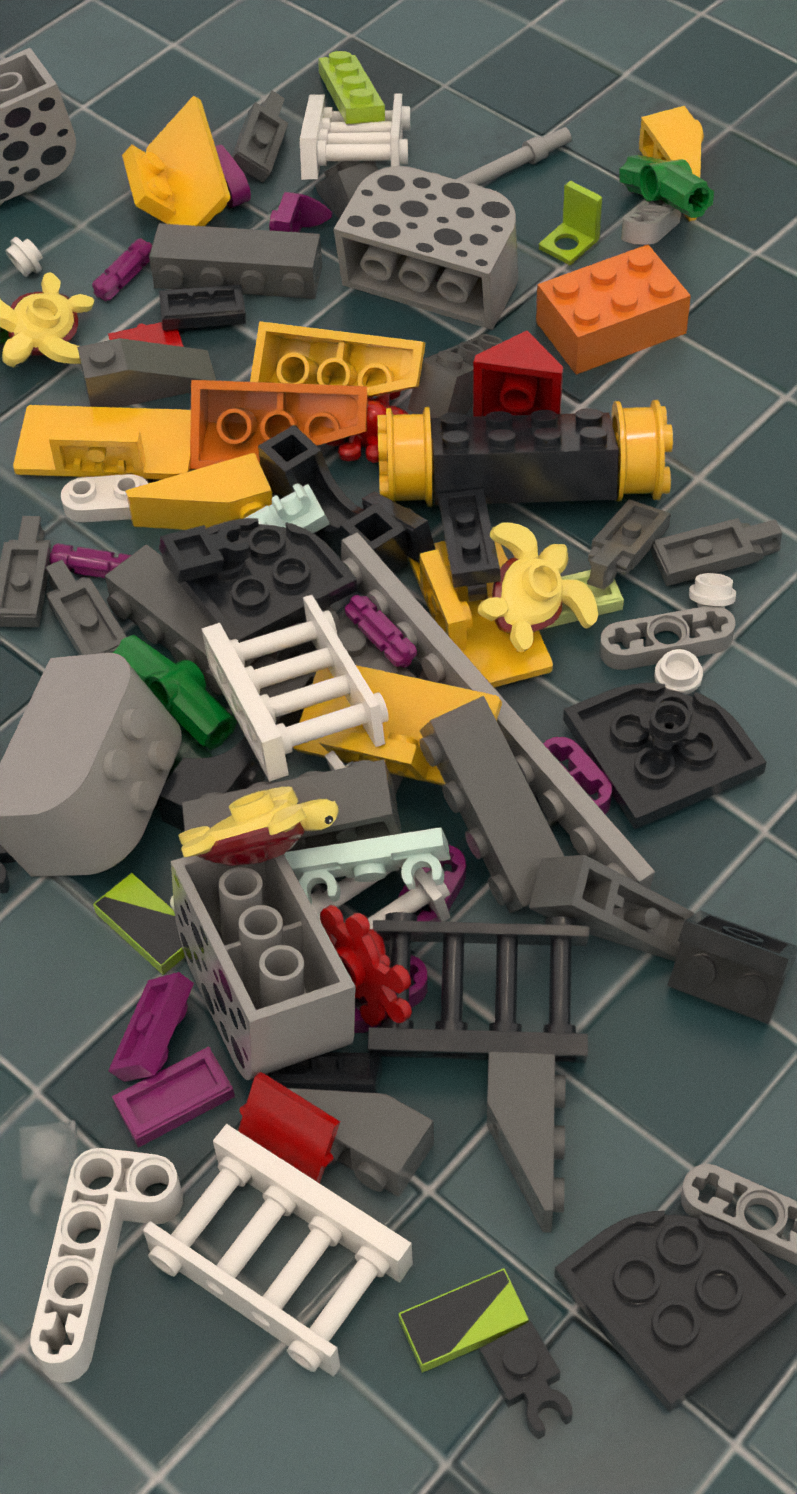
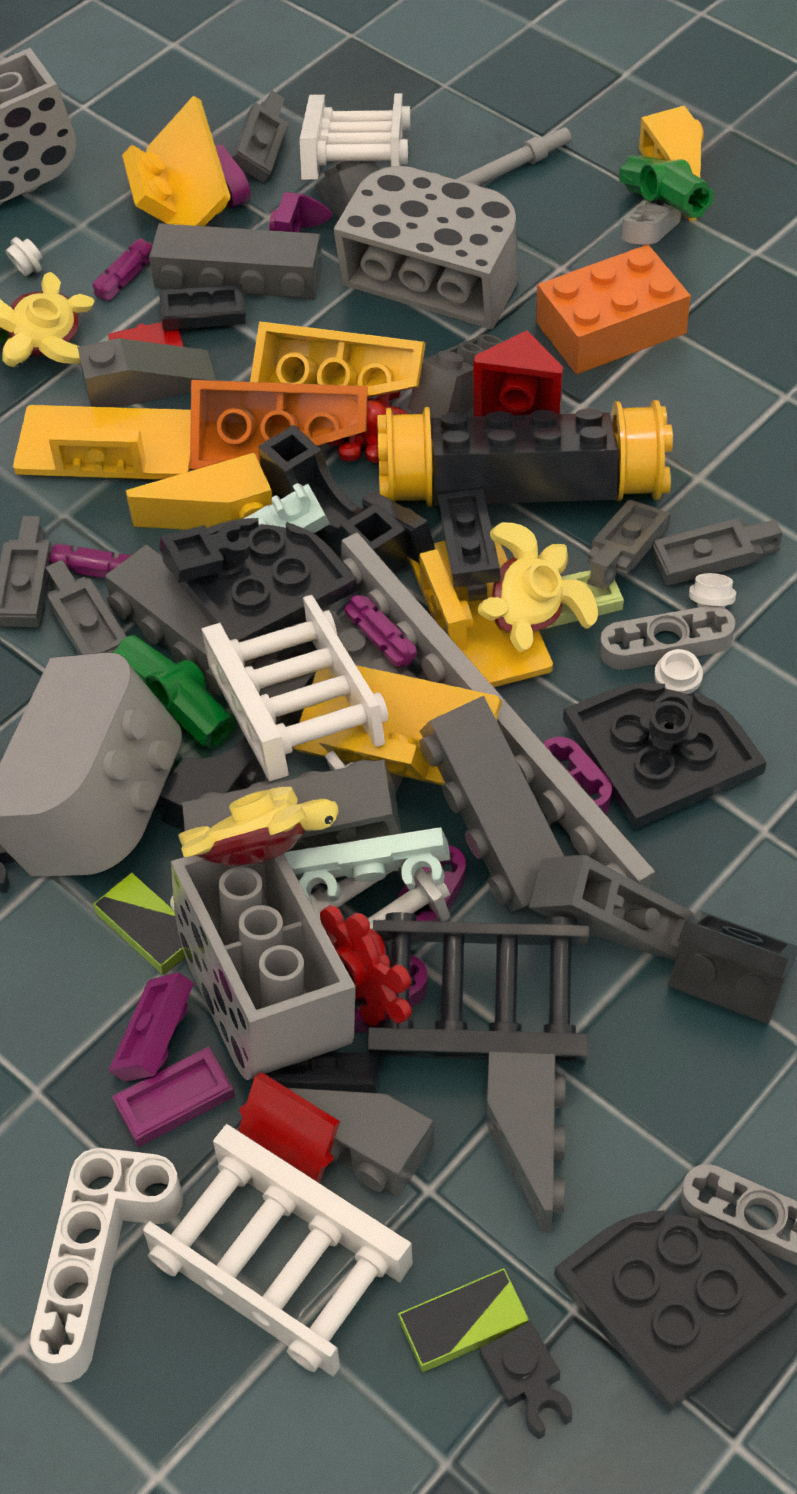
clear plate [20,1120,80,1223] -> none
white plate [61,474,148,522] -> none
lime plate [318,51,385,124] -> none
lime bracket [539,181,602,265] -> none

